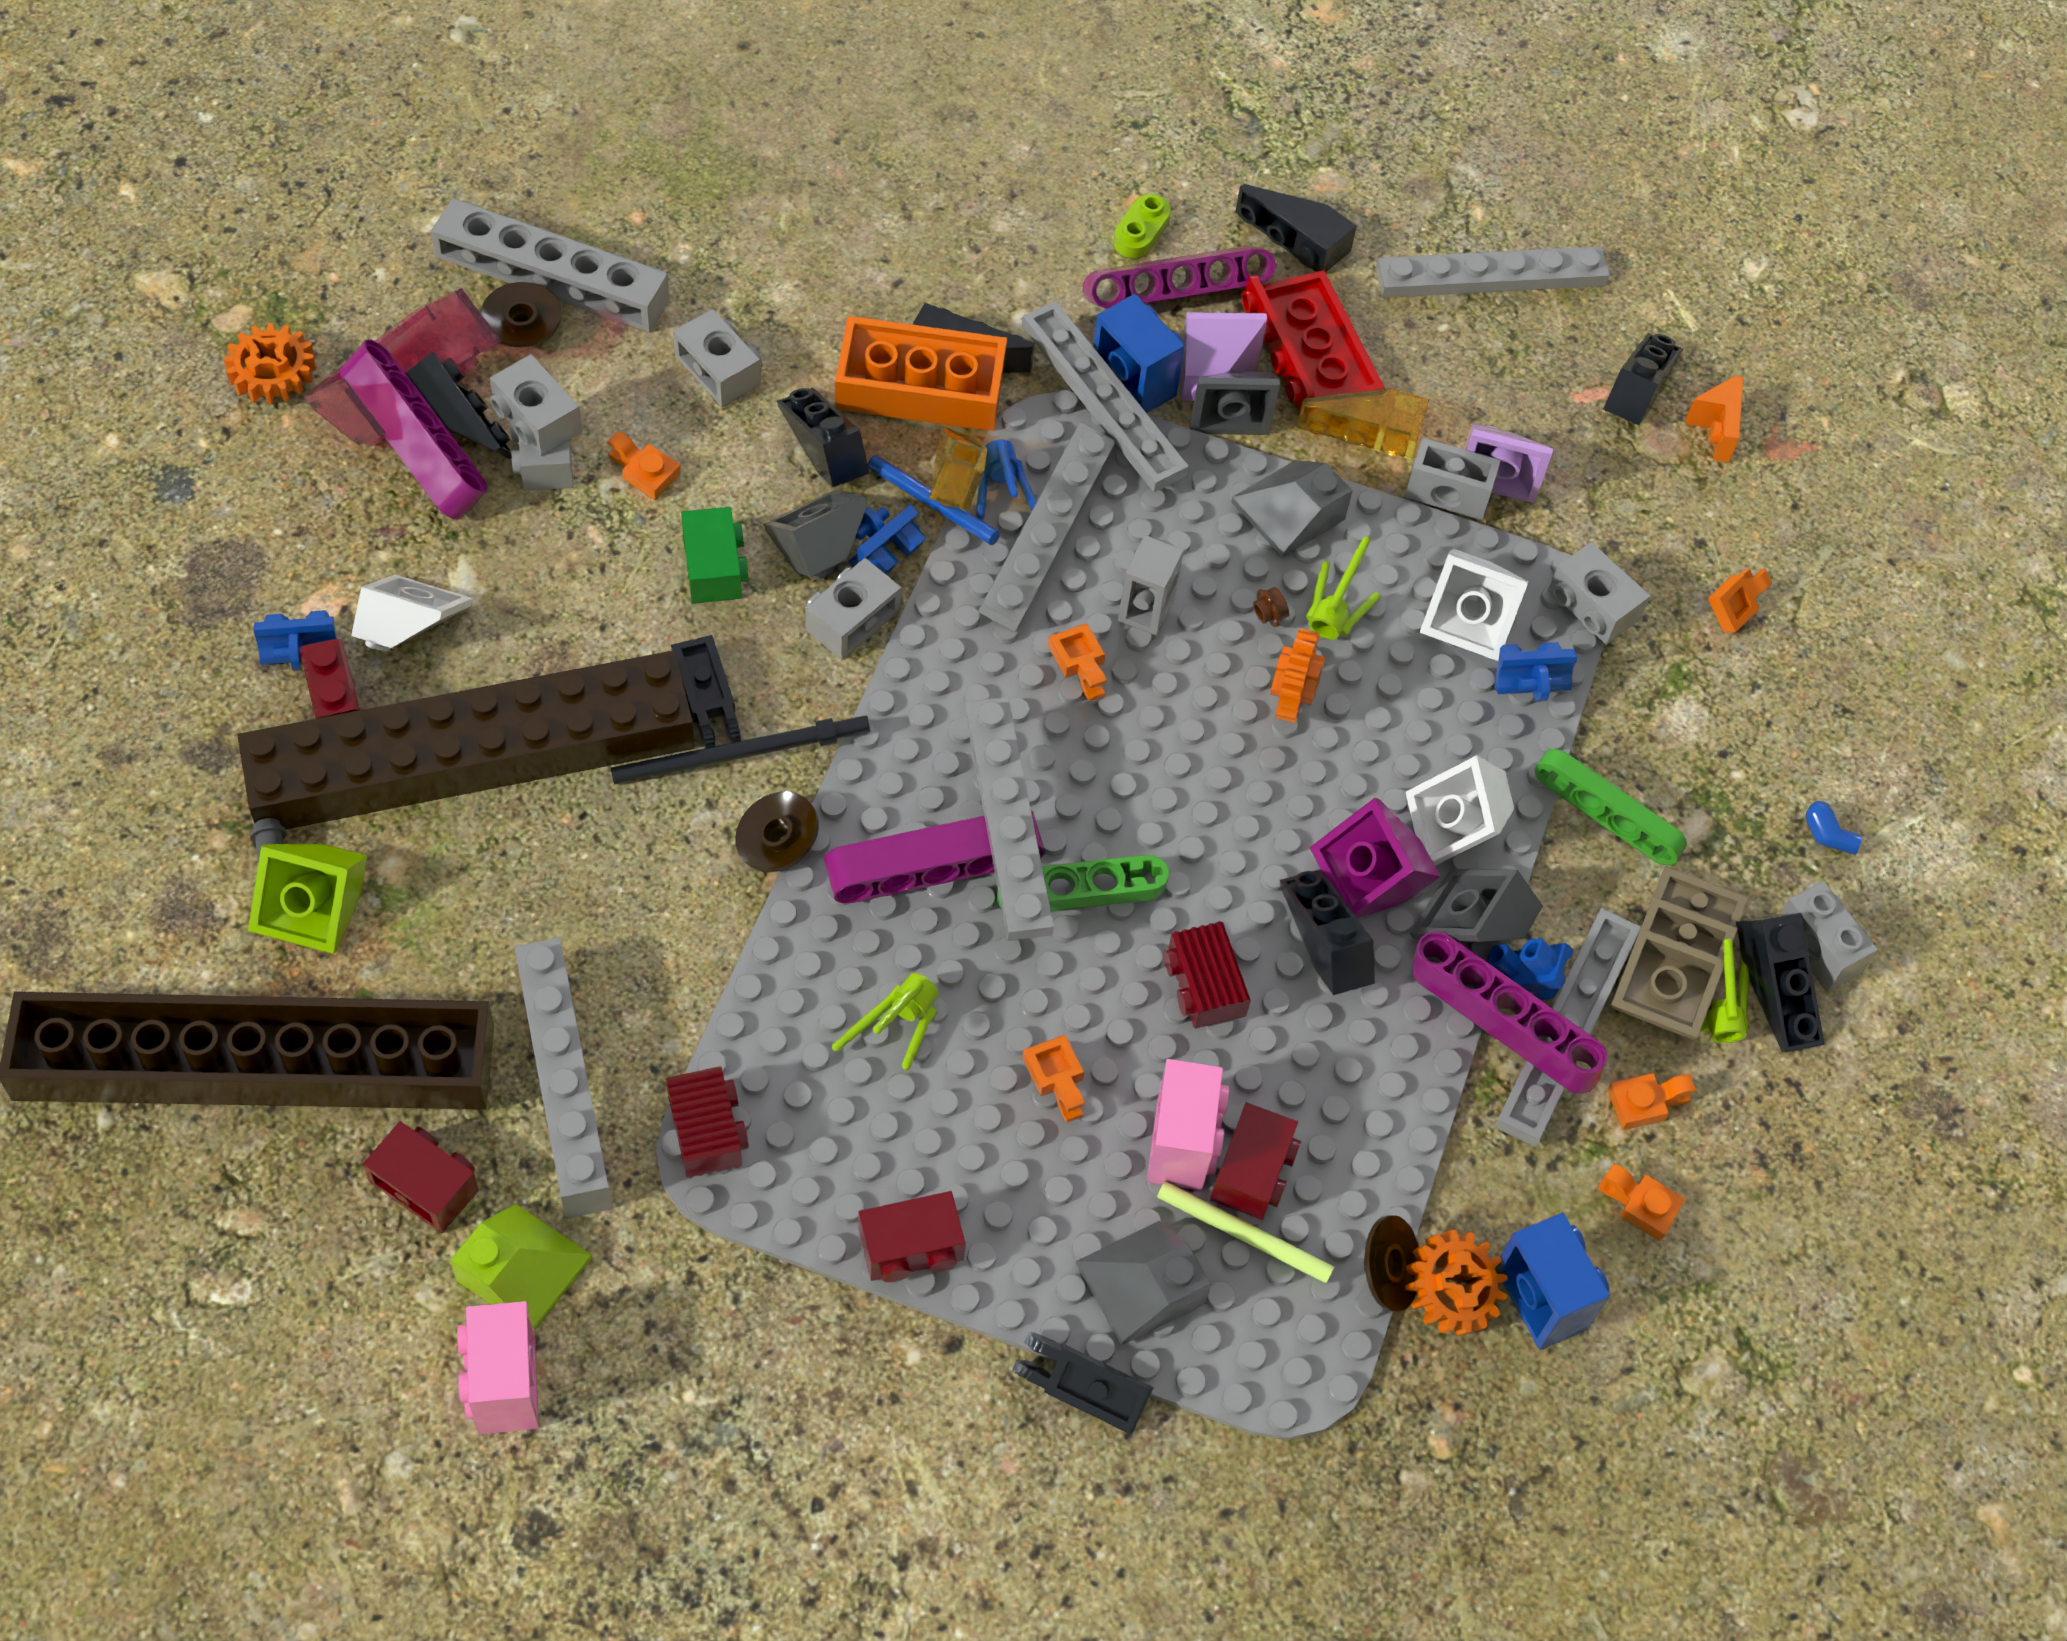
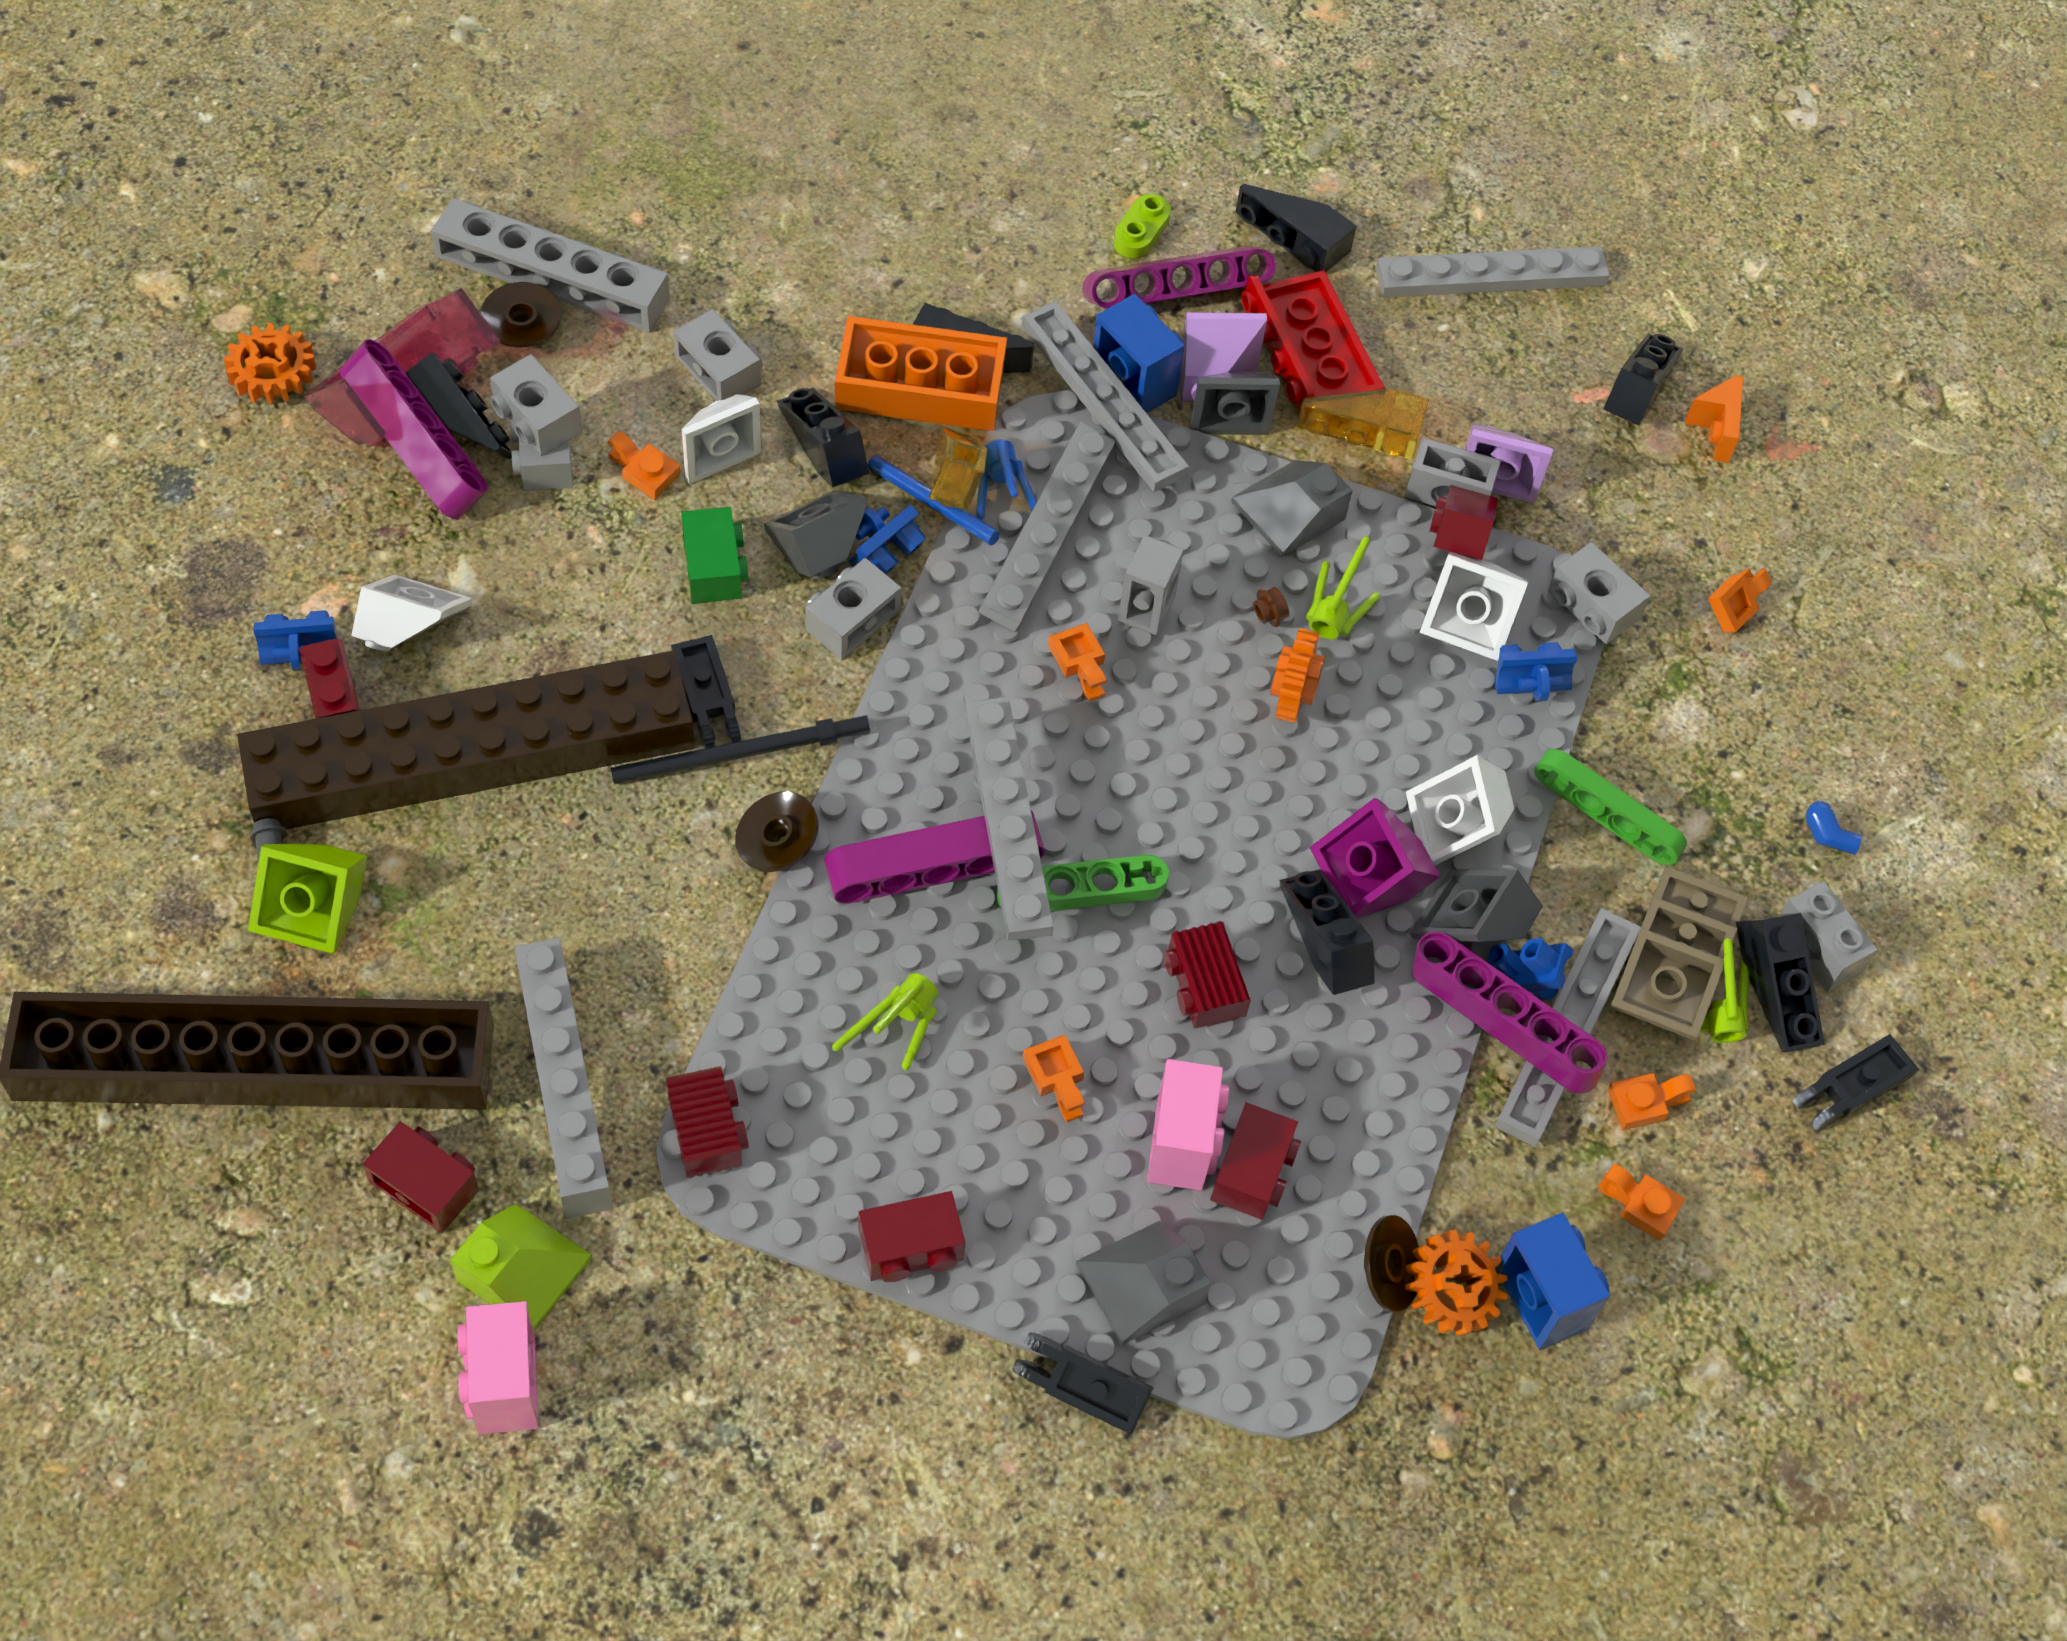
yellowish green bar [1157,1181,1335,1284] -> none
none -> white slope [682,394,761,485]
none -> dark red brick [1429,485,1498,560]
none -> black hinge [1793,1034,1919,1132]

